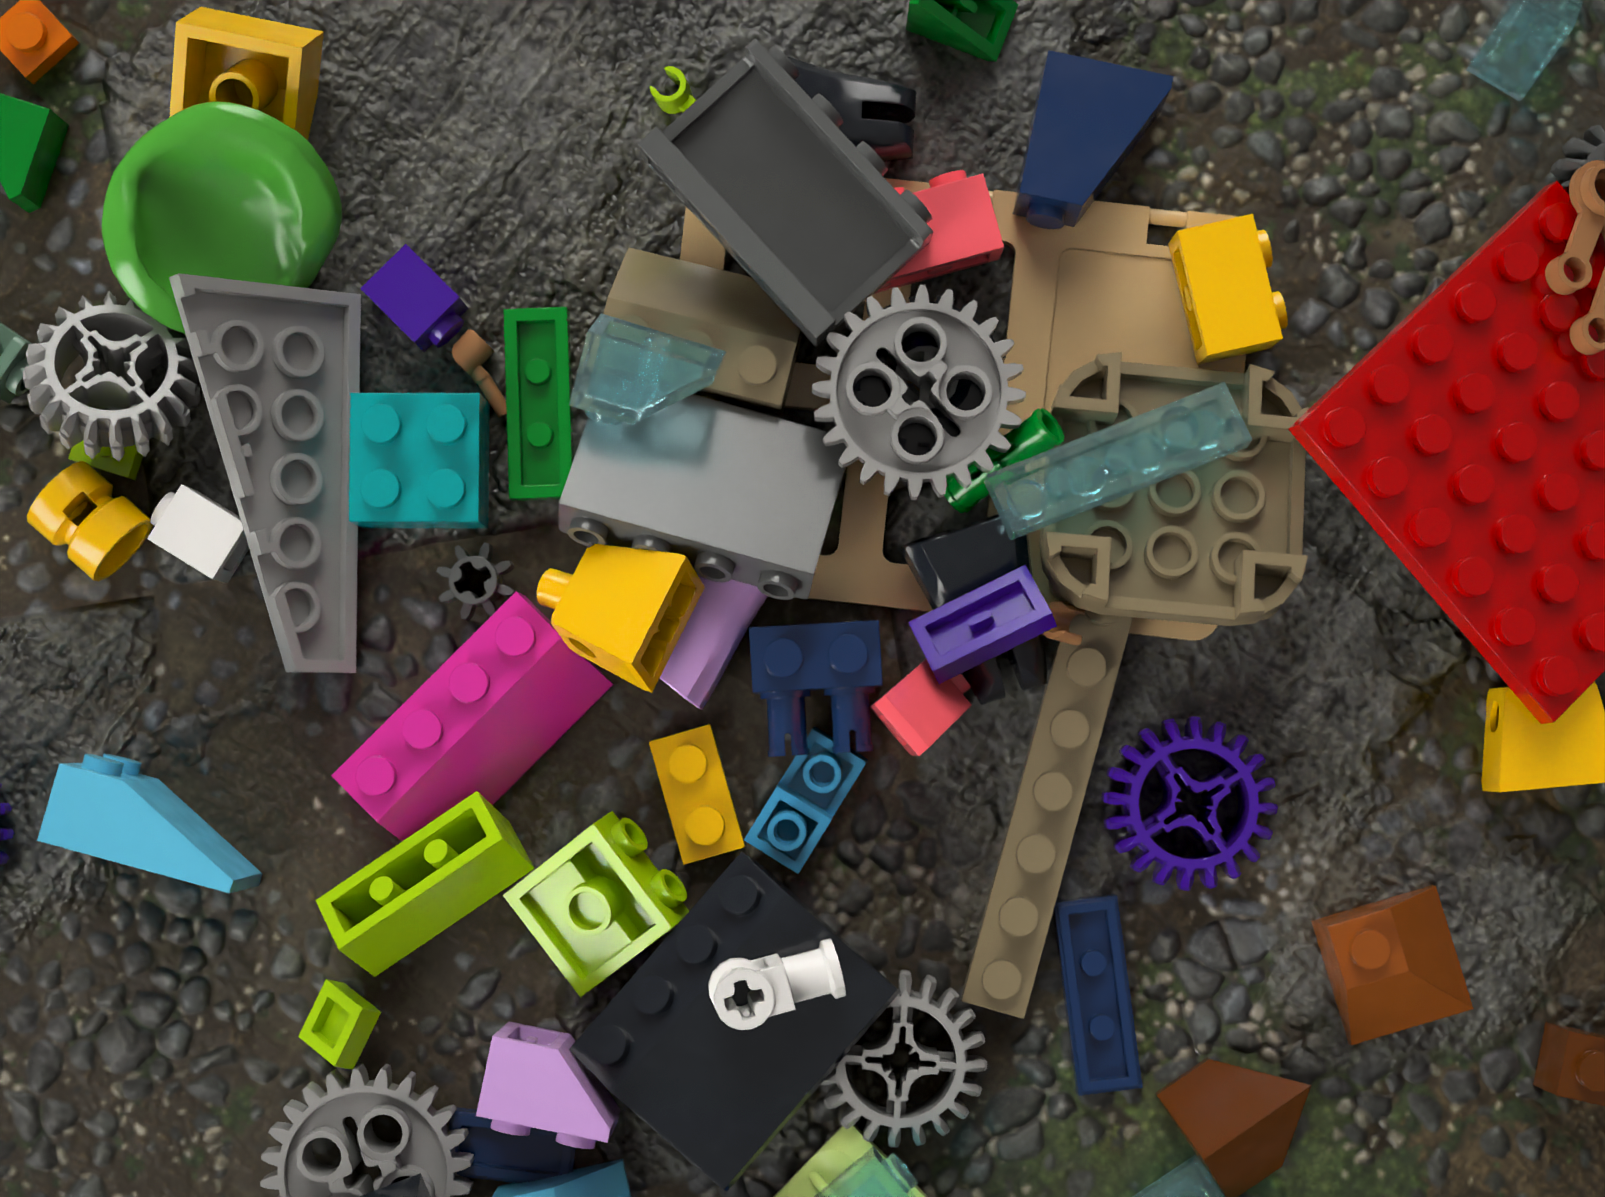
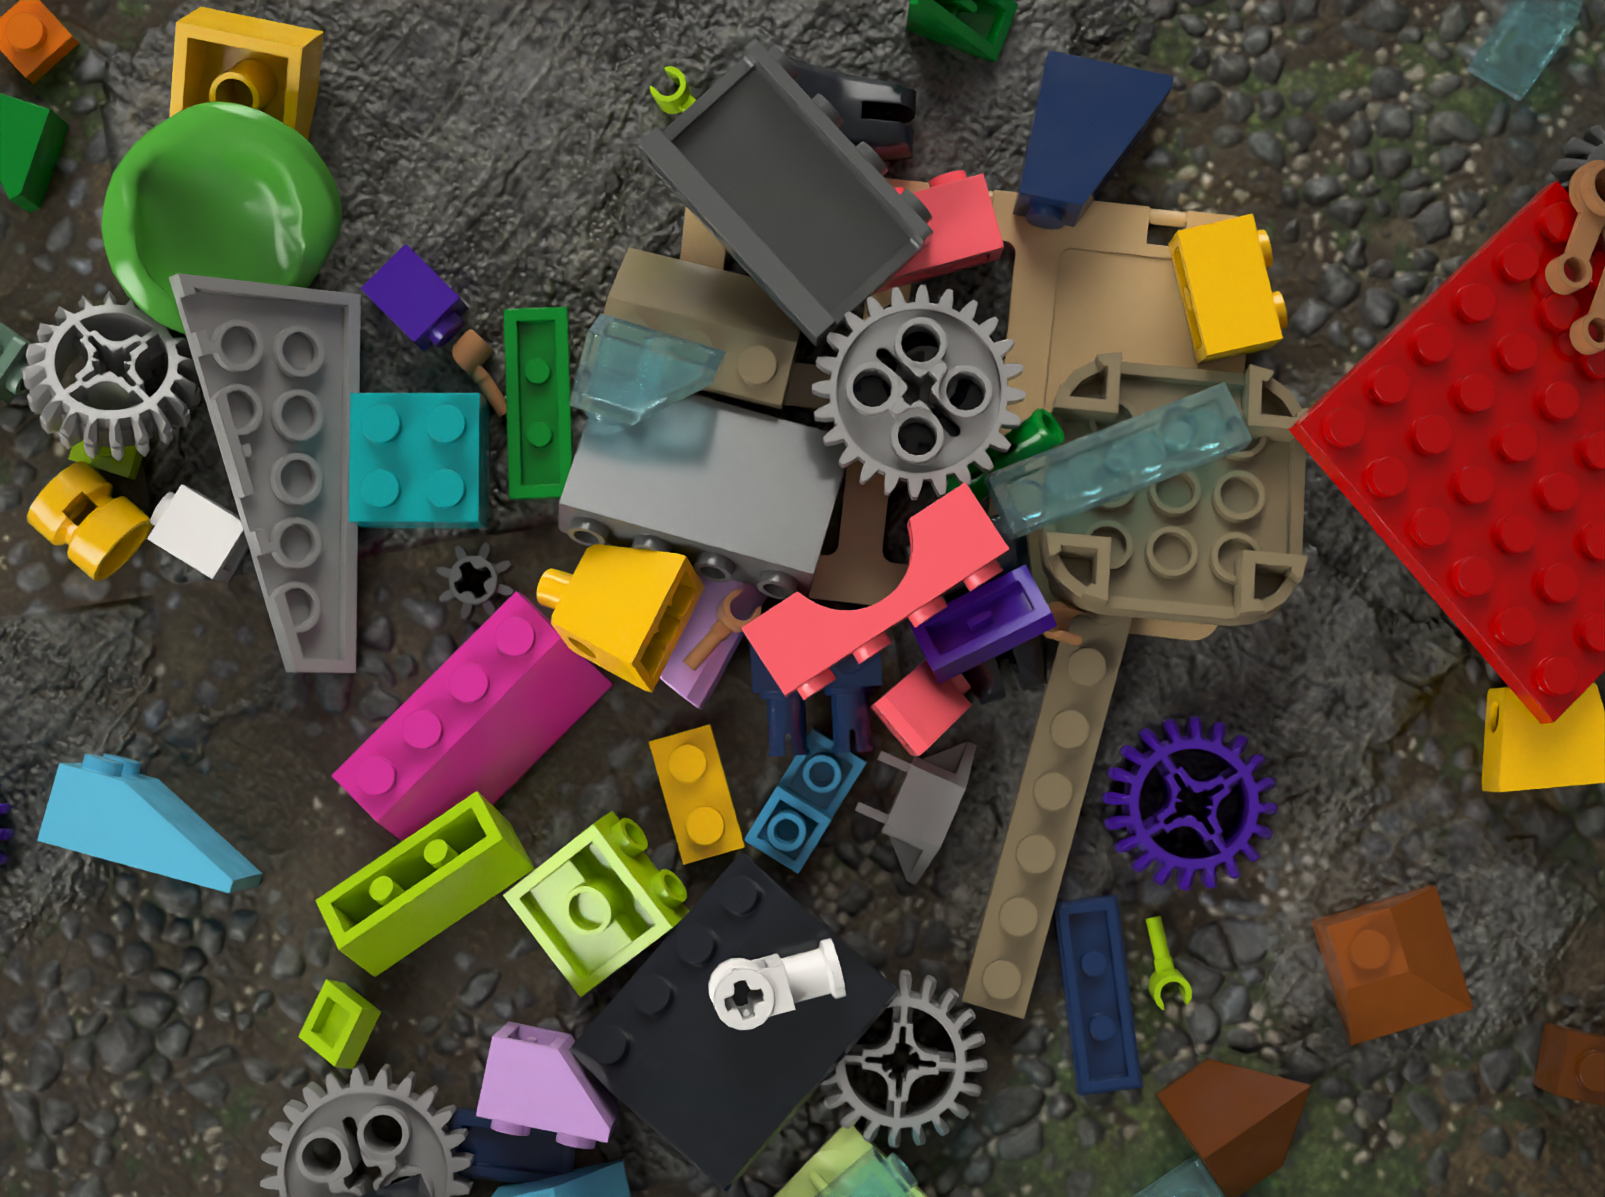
none -> medium nougat hand [683,589,761,671]
none -> coral arch [741,482,1009,700]
none -> light grey piece [855,741,977,885]
none -> lime hand [1146,916,1192,1010]

